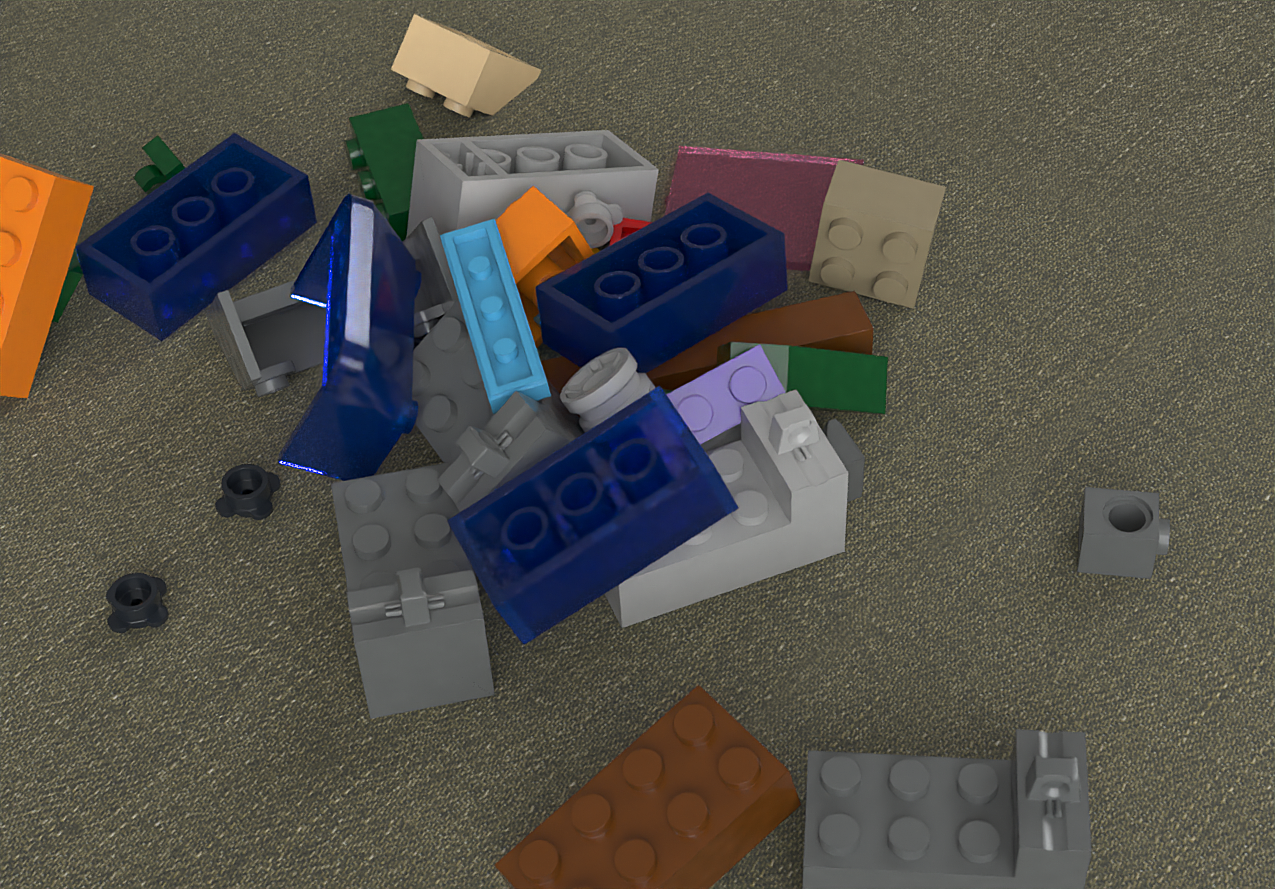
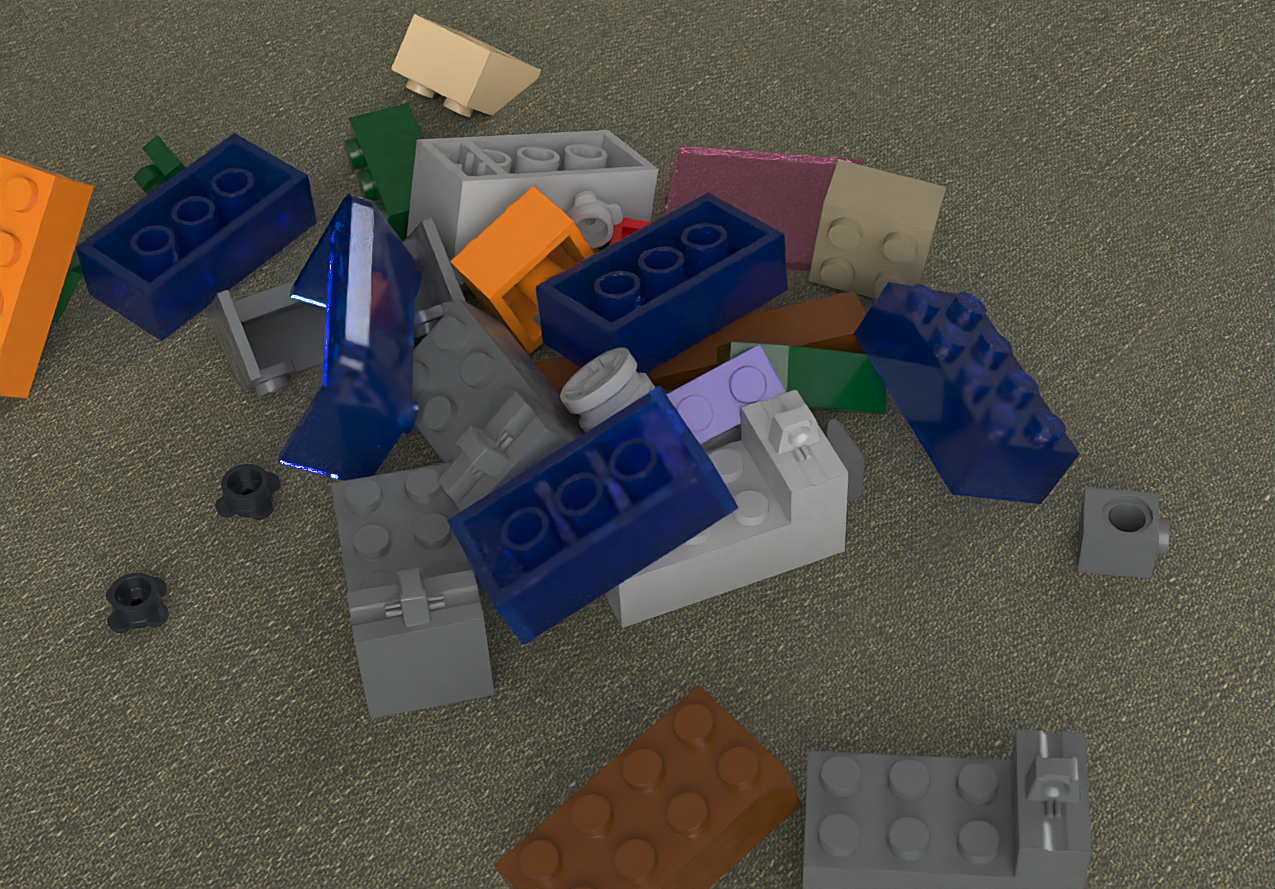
dark azure tile [440,219,551,414] -> none
none -> clear blue brick [854,282,1080,504]

